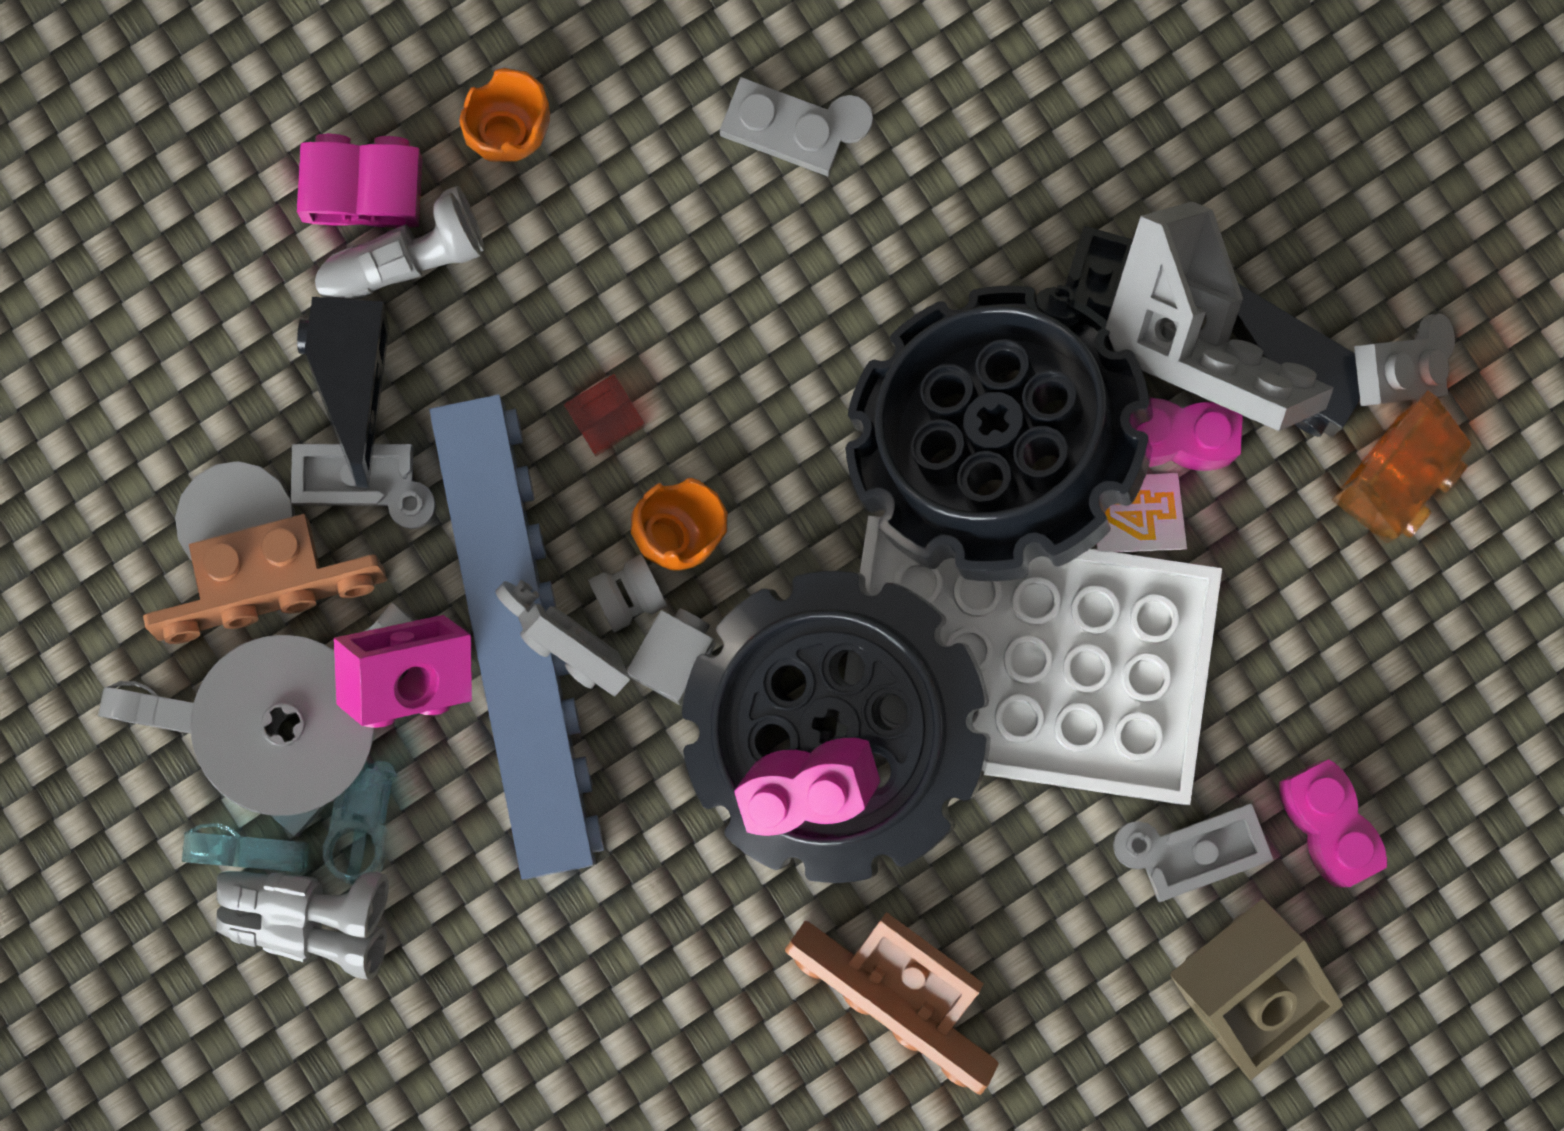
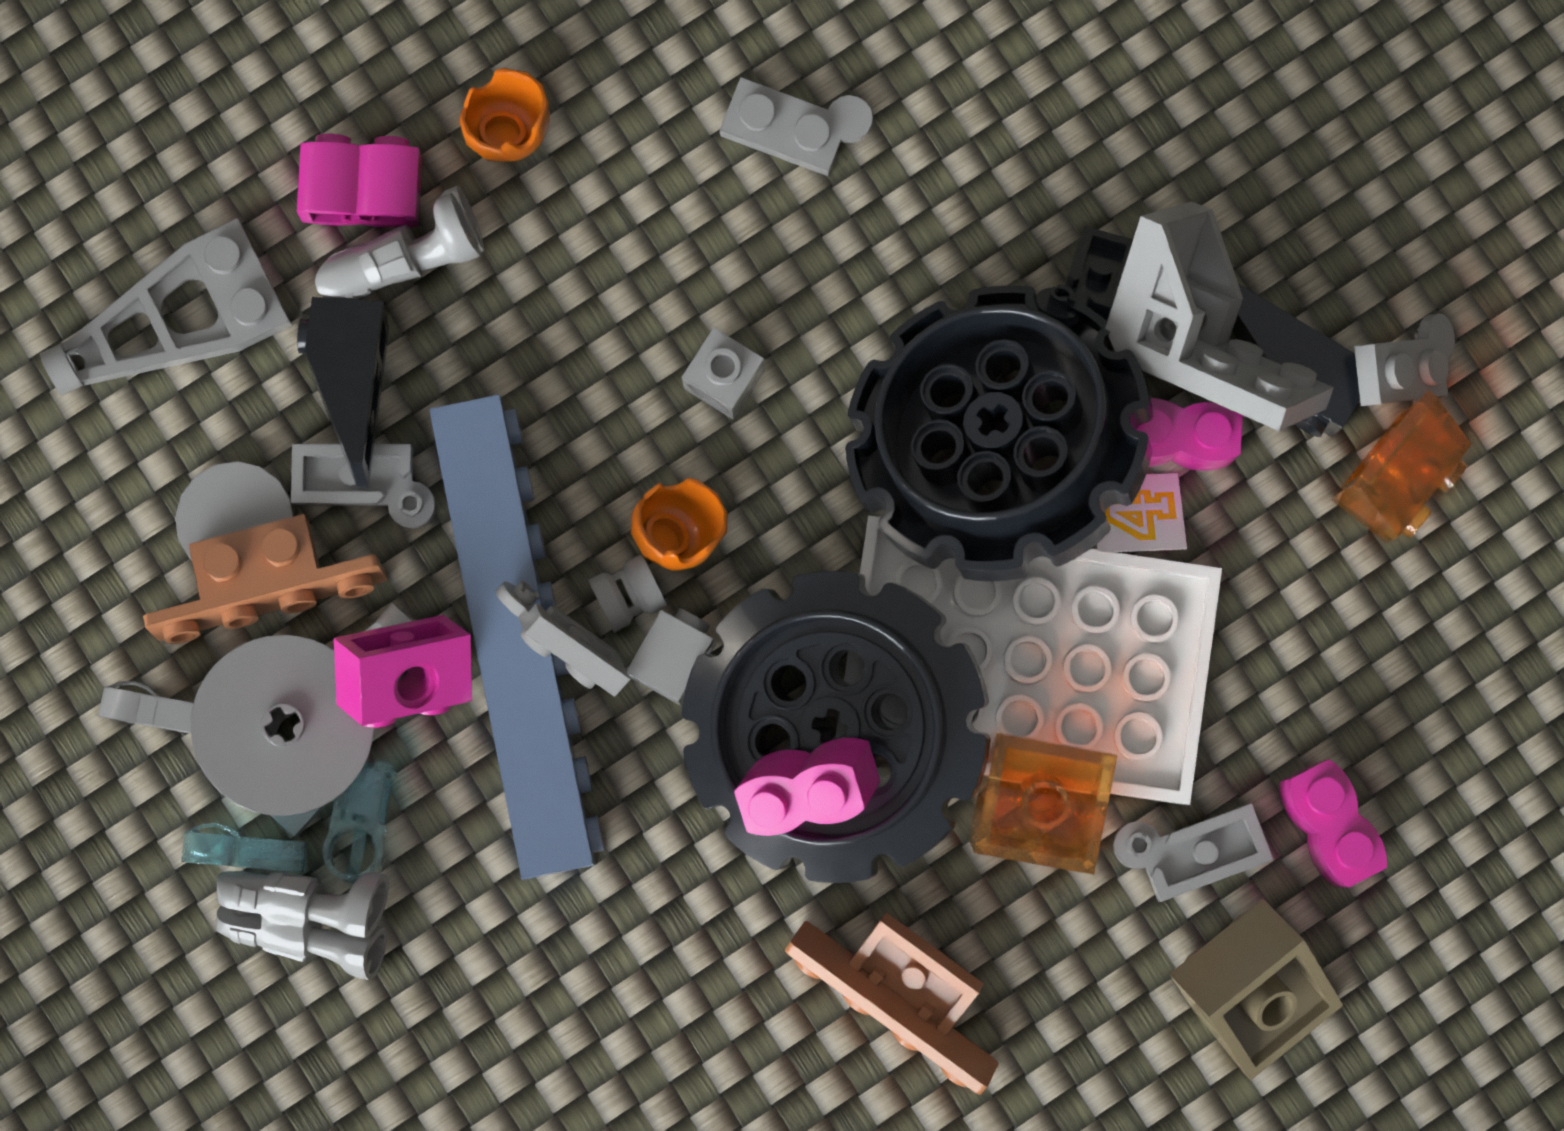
clear red tile [564,374,645,457] -> none
none -> light grey plate [40,218,292,396]
none -> light grey brick [682,327,765,420]
none -> clear orange slope [969,732,1118,875]

